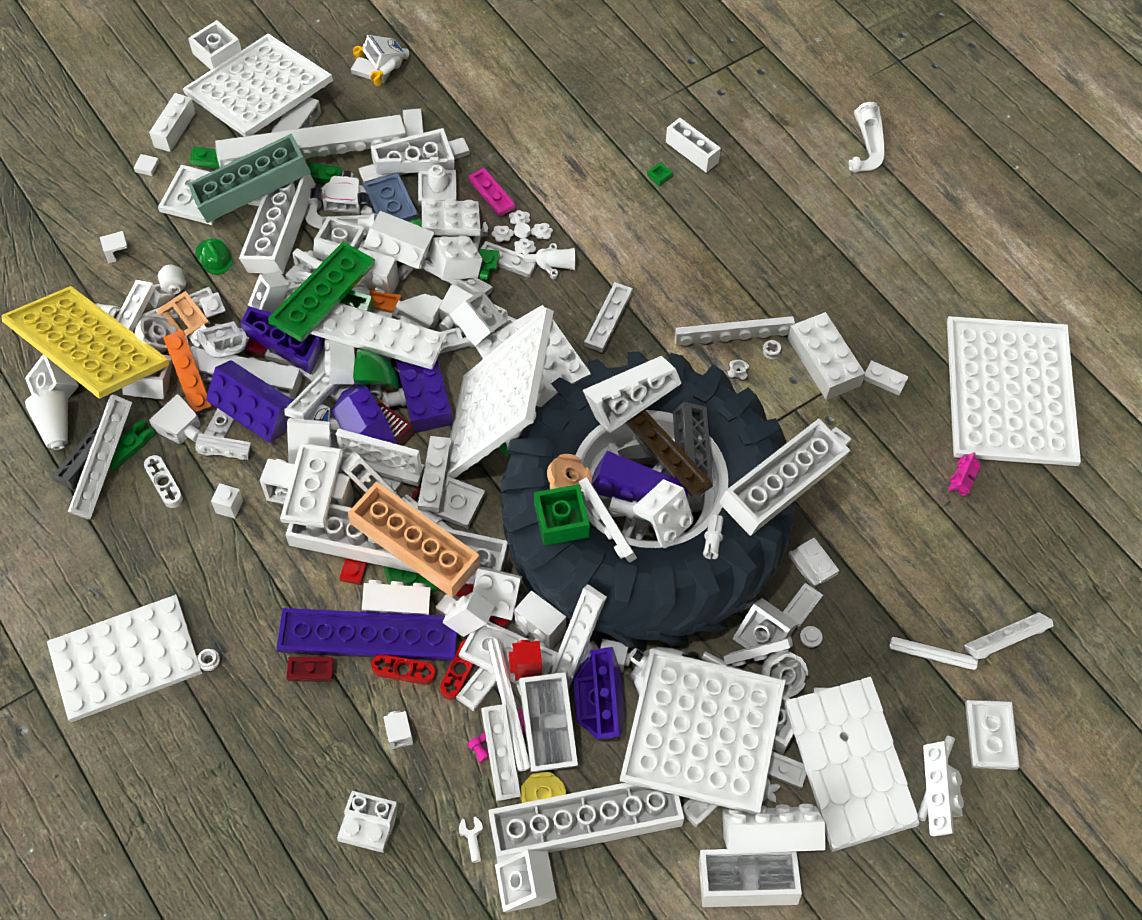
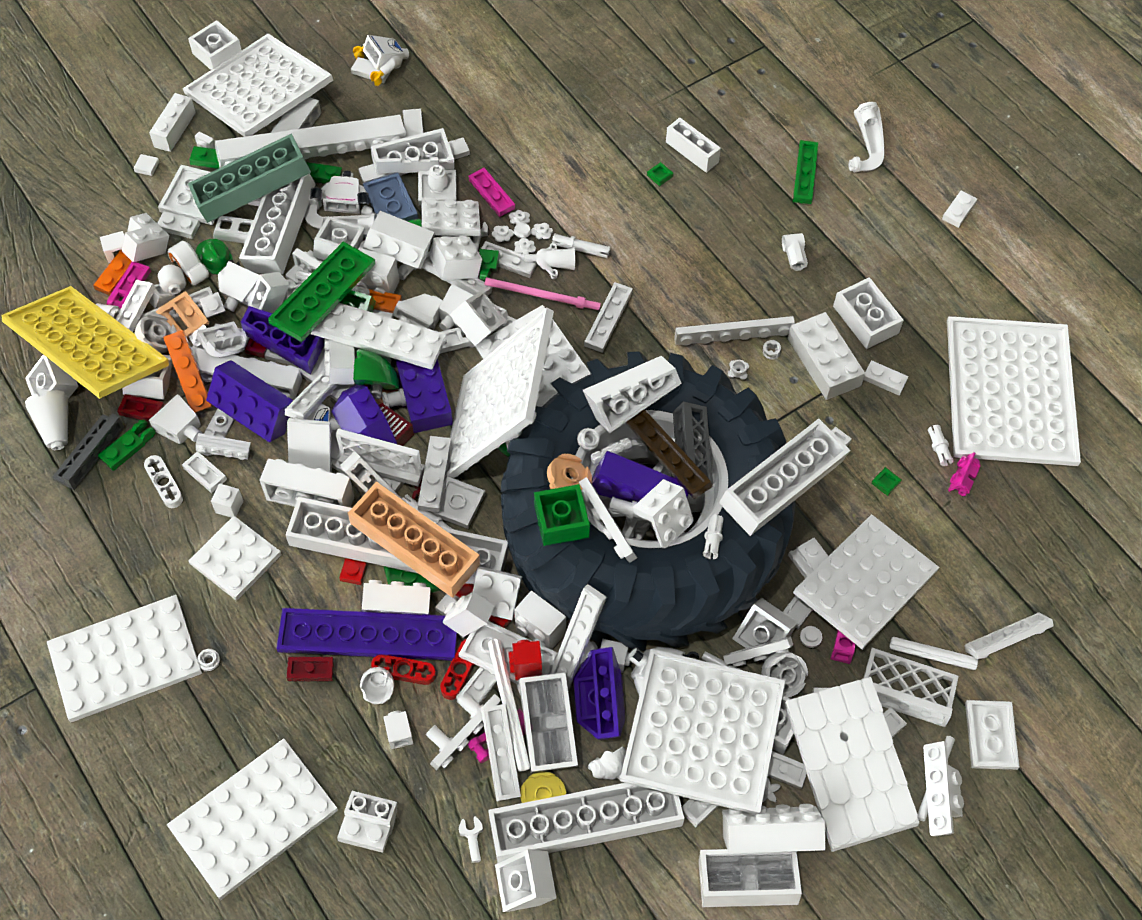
white plate [68,394,132,519] -> none
white tile [280,443,343,528] -> none
none -> orange plate [93,250,138,296]
none -> dark pink plate [107,262,151,309]
none -> dark red plate [117,394,165,422]
none -> white brick [122,213,169,262]
none -> white plate [157,211,200,239]
none -> white plate [167,738,338,900]
none -> white animal [168,241,209,286]
none -> white plate [182,451,227,493]
none -> white plate [189,516,282,601]
none -> white plate [195,132,216,149]
none -> white piece [213,216,253,244]
none -> white torso [218,260,259,312]
none -> white hair [360,667,394,704]
none -> white plate [426,692,501,770]
none -> bright pink bar [485,277,601,311]
none -> white pin [552,233,610,259]
none -> white plate [577,428,599,451]
none -> white hair [588,747,626,783]
none -> white axle [591,438,633,466]
none -> white piece [782,233,808,271]
none -> green plate [793,140,818,204]
none -> white plate [793,514,939,650]
none -> dark pink leg [830,629,856,664]
none -> white brick [833,277,904,349]
none -> white fence [863,648,959,727]
none -> green tile [871,467,902,496]
none -> white tile [883,707,907,737]
none -> white pin [928,425,954,466]
none -> white plate [942,191,977,228]

